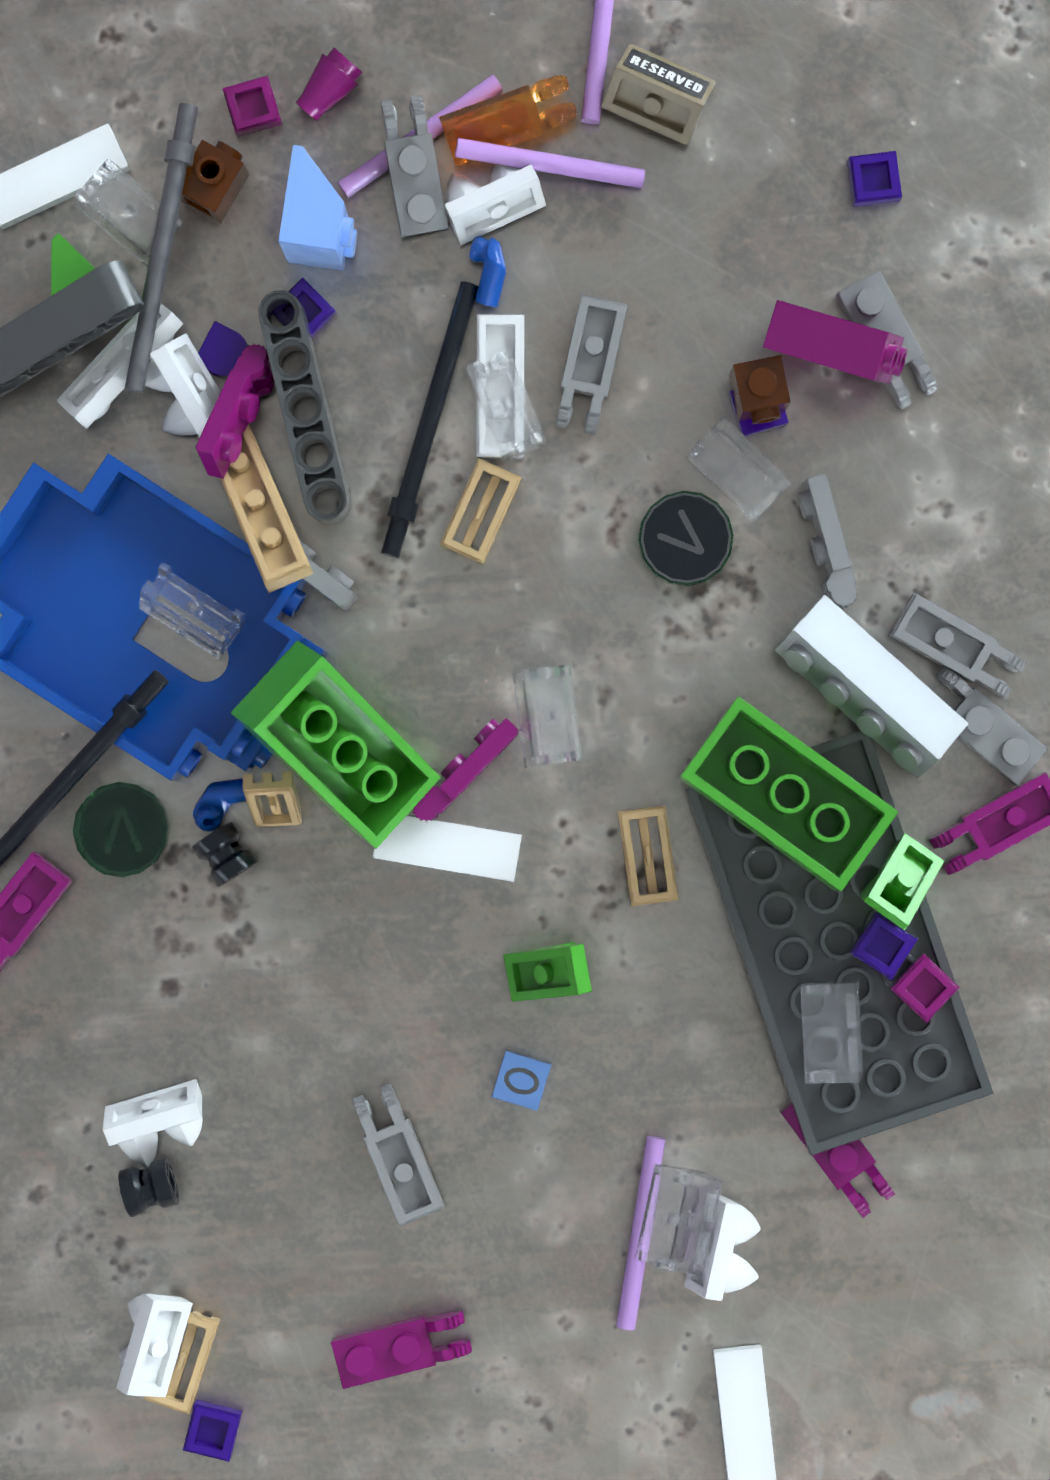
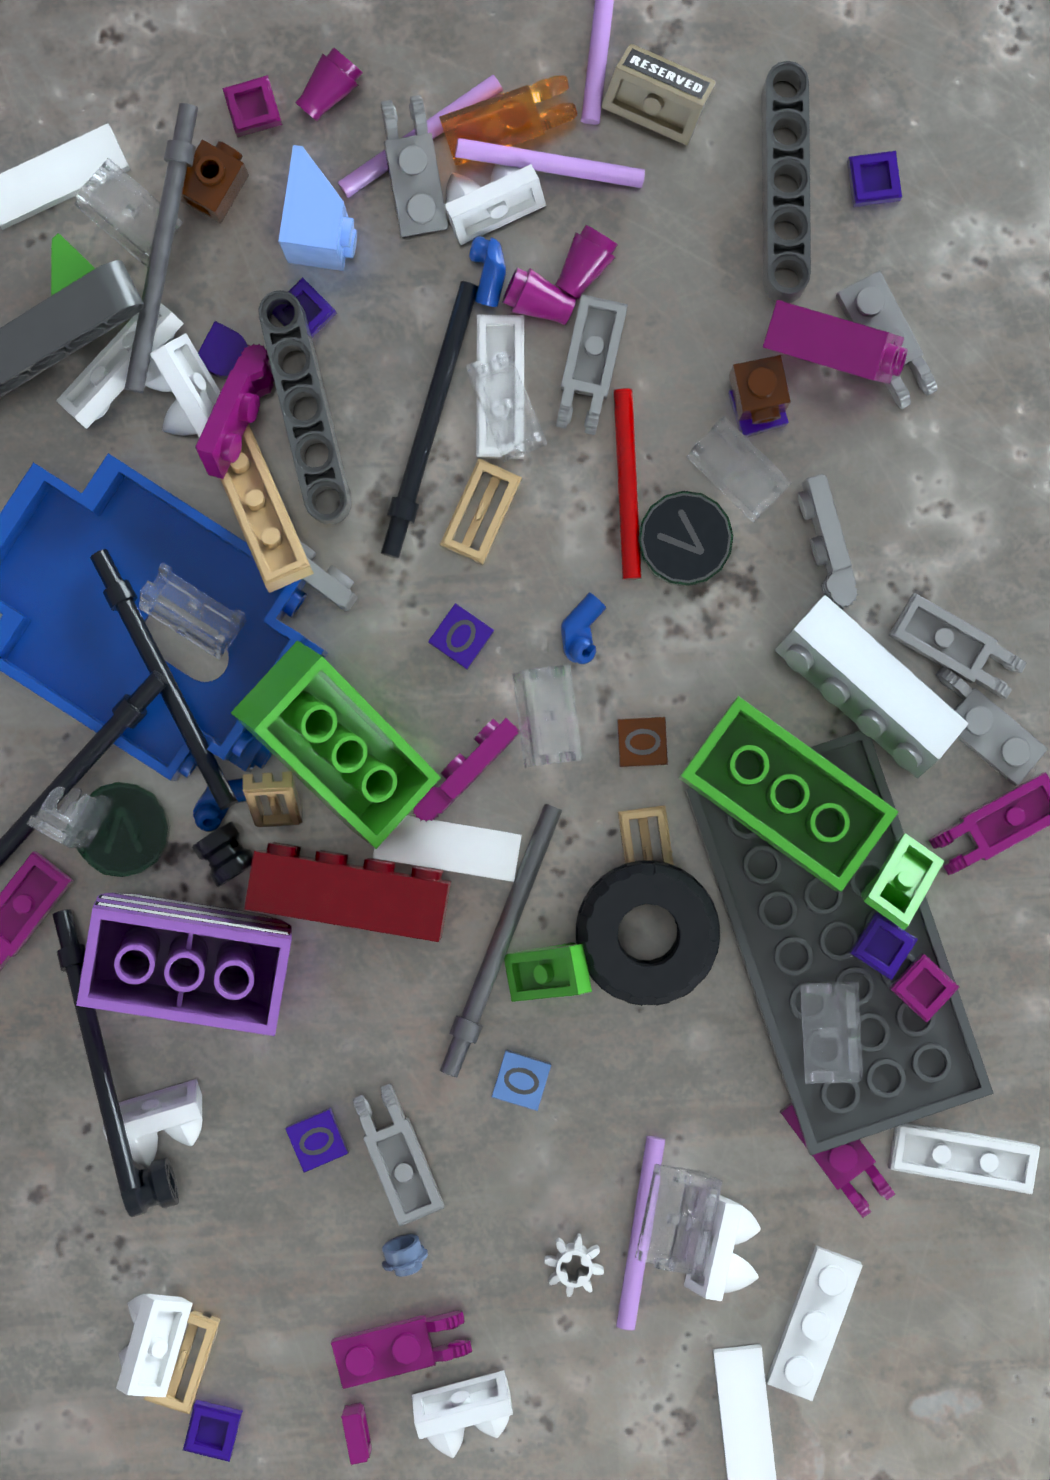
none -> clear hinge [27,787,114,848]
none -> black bar [52,909,140,1193]
none -> medium lavender brick [76,893,292,1036]
none -> black bar [90,549,238,810]
none -> dark red brick [244,842,451,942]
none -> dark purple tile [285,1108,349,1173]
none -> magenta tile [341,1402,372,1465]
none -> sand blue plate [382,1234,428,1277]
none -> white tile [412,1370,513,1458]
none -> dark purple tile [428,603,494,670]
none -> flat silver bar [440,804,562,1078]
none -> magenta cone [502,267,576,325]
none -> white gear [544,1233,604,1297]
none -> magenta cone [555,225,618,300]
none -> blue arm [561,592,606,664]
none -> black tyre [576,860,720,1006]
none -> red bar [614,388,642,580]
none -> reddish brown tile [617,717,668,767]
none -> dark grey beam [761,61,811,303]
none -> white plate [766,1245,863,1401]
none -> white tile [888,1123,1040,1194]

